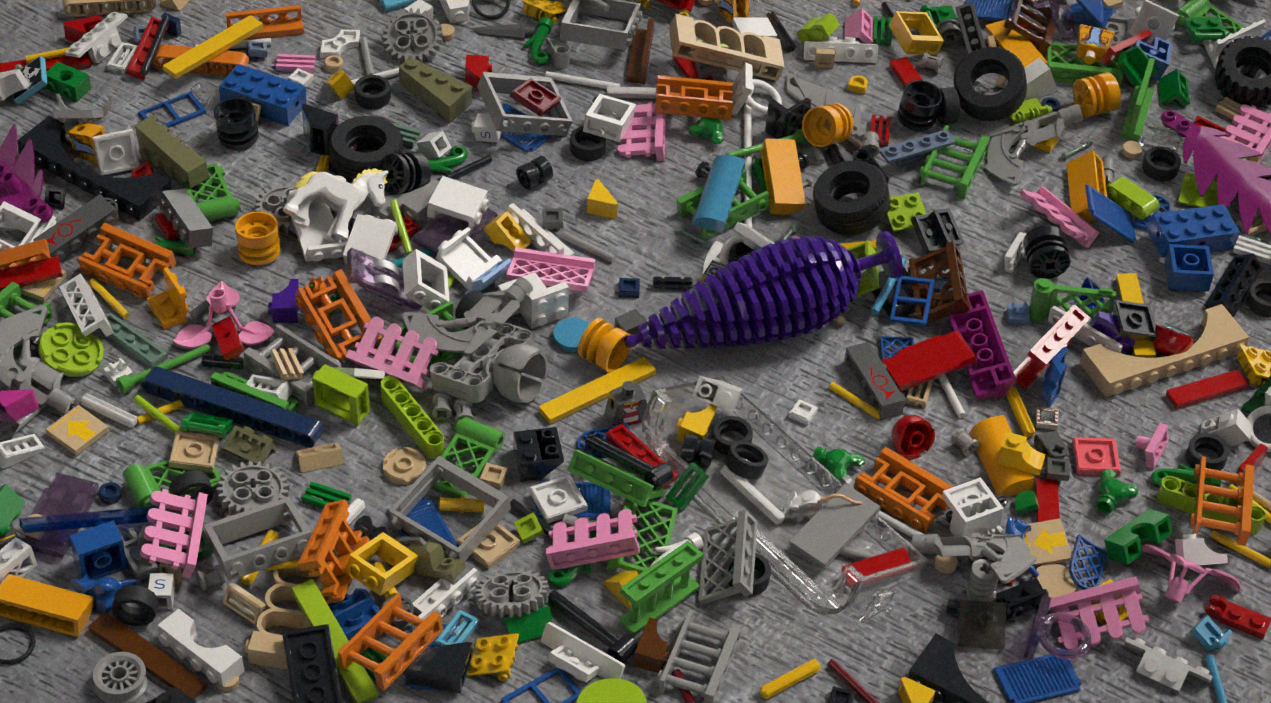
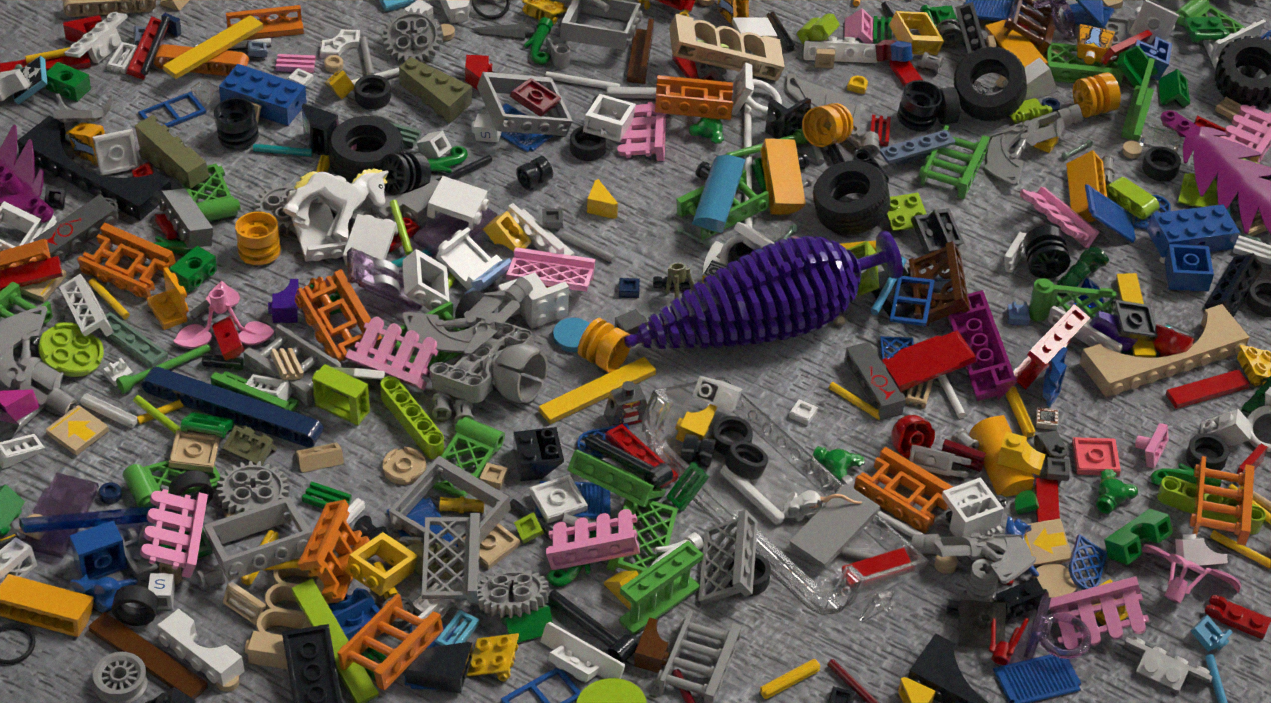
none -> green brick [169,246,217,293]
none -> teal bar [253,144,312,157]
none -> light grey fence [421,513,480,603]
none -> olive plant [665,262,694,299]
none -> leg [875,39,913,62]
none -> light grey hinge [909,445,971,478]
none -> dark red tile [942,439,986,472]
none -> red plant [988,618,1029,665]
none -> dark green piece [1057,247,1109,296]

